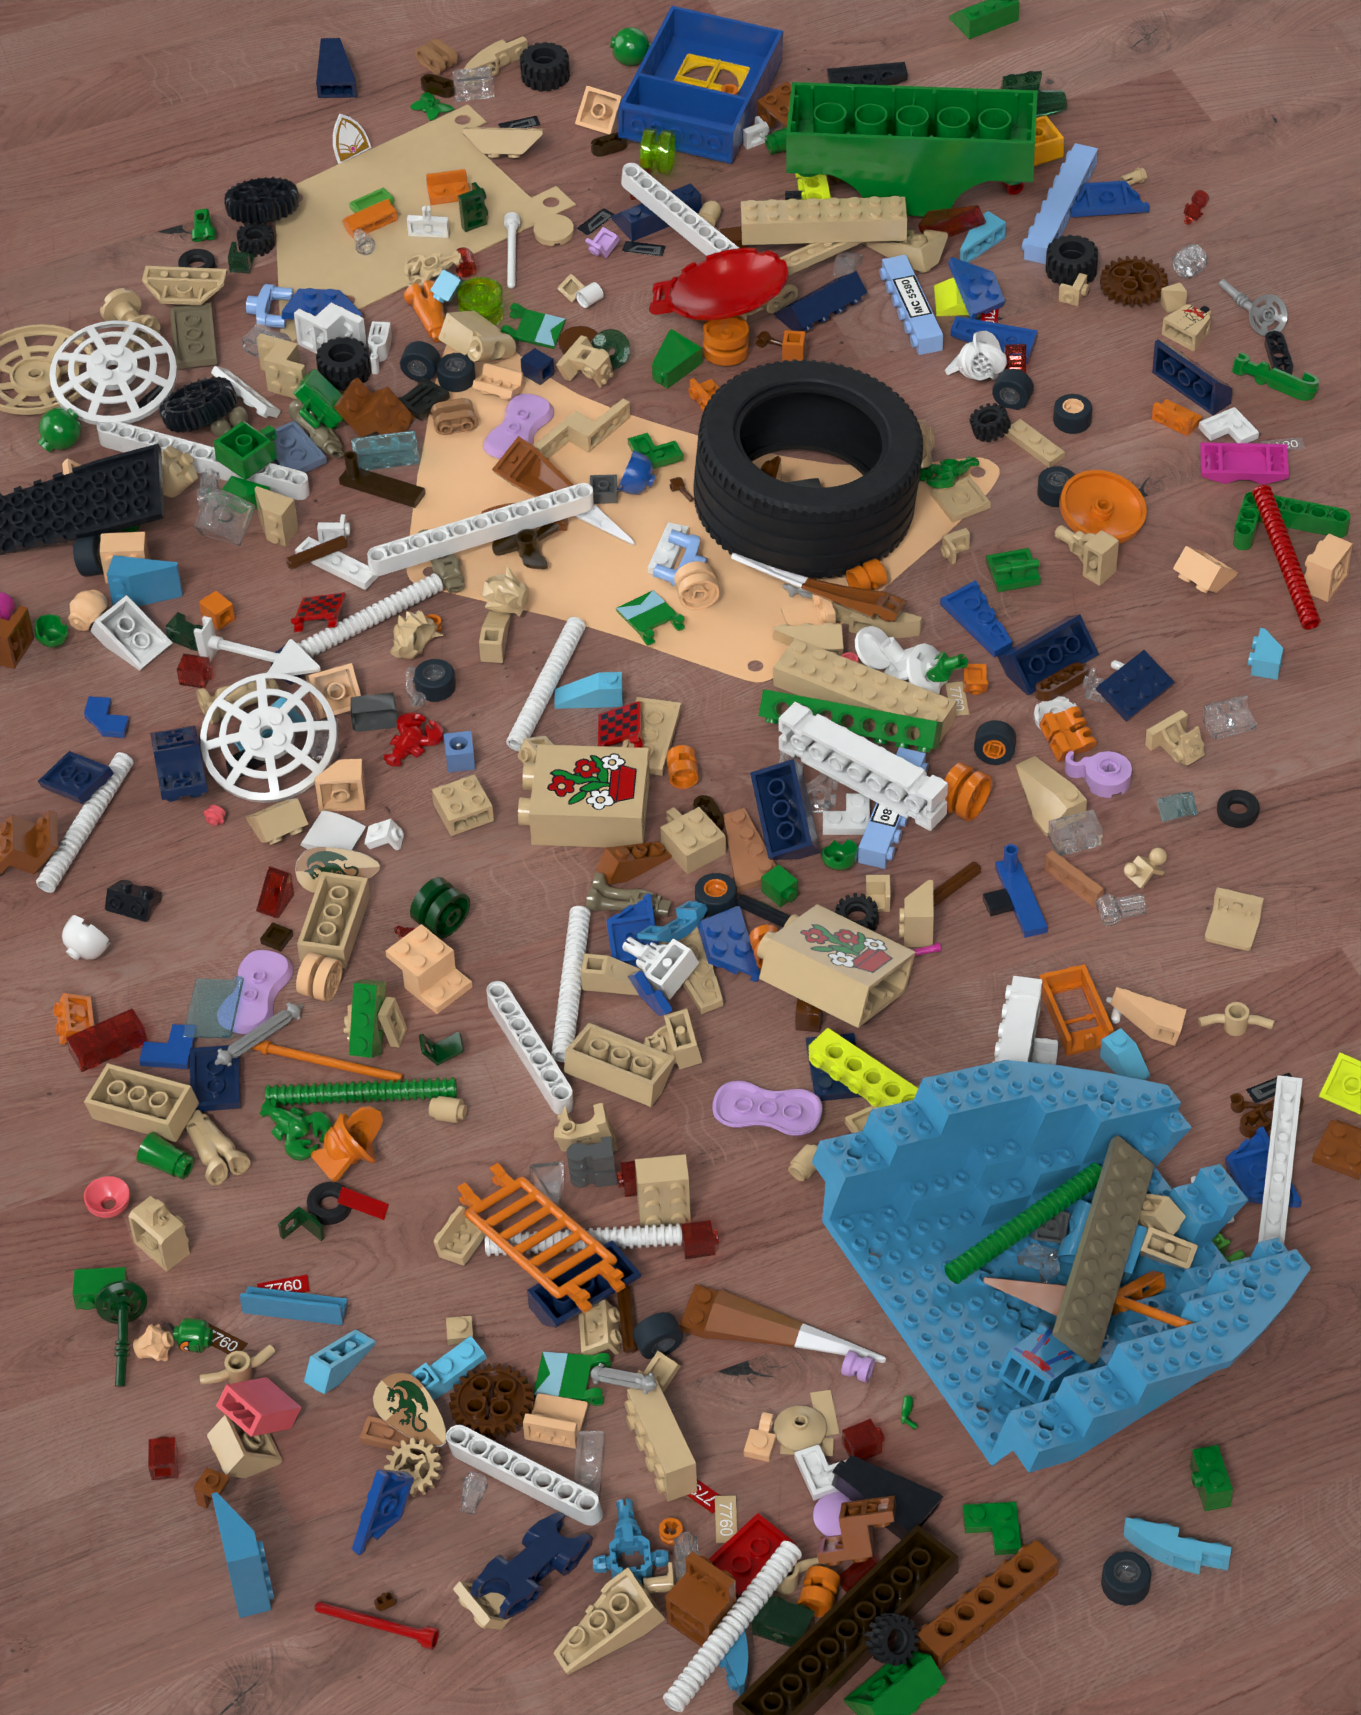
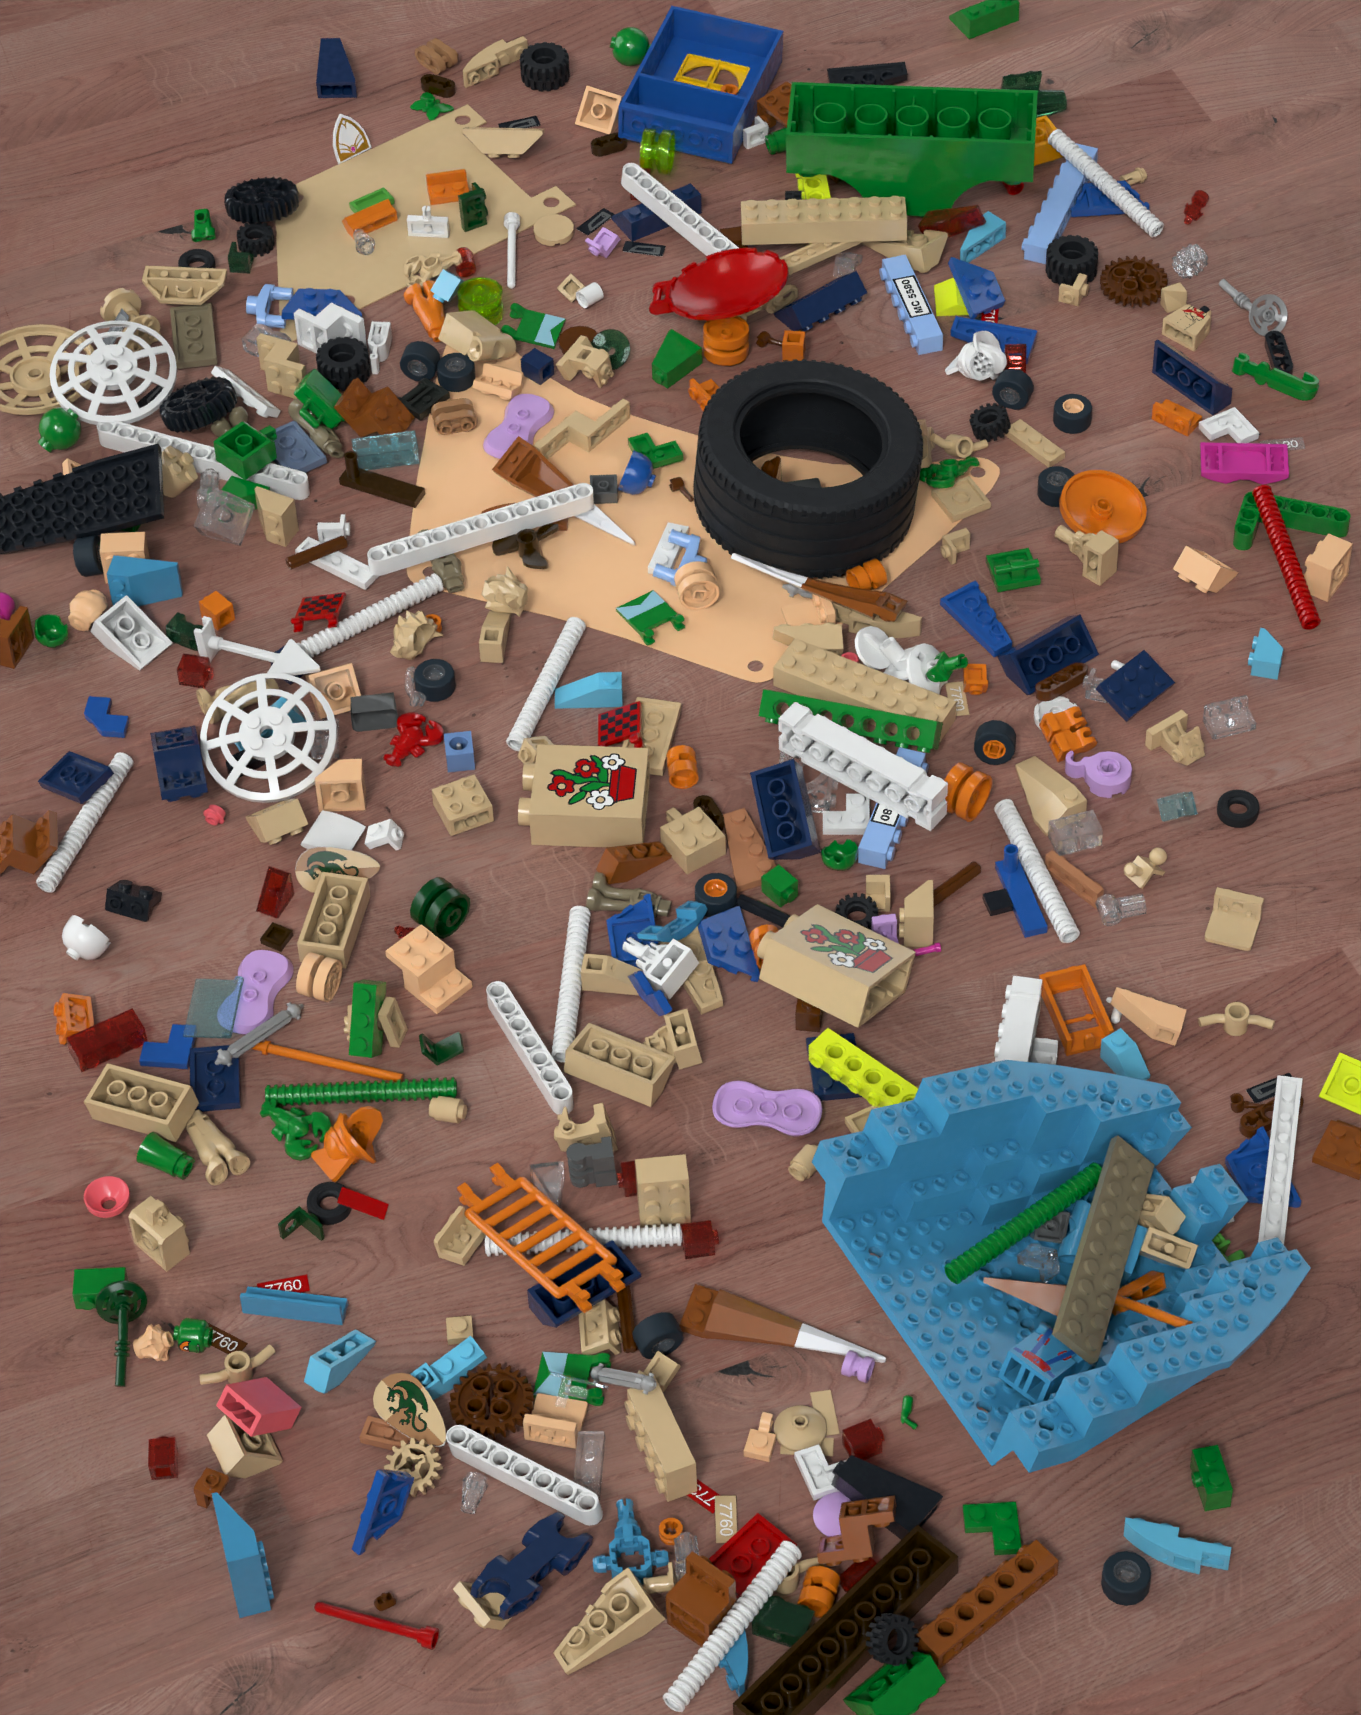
clear bracket [452,67,494,102] -> none
tan brick [698,201,721,227] -> none
none -> sticker [103,309,129,345]
none -> clear shield [549,1371,609,1408]
none -> lavender bracket [871,914,899,944]
none -> tan piece [930,433,988,458]
none -> white piece [994,799,1080,943]
none -> white piece [1048,129,1164,238]

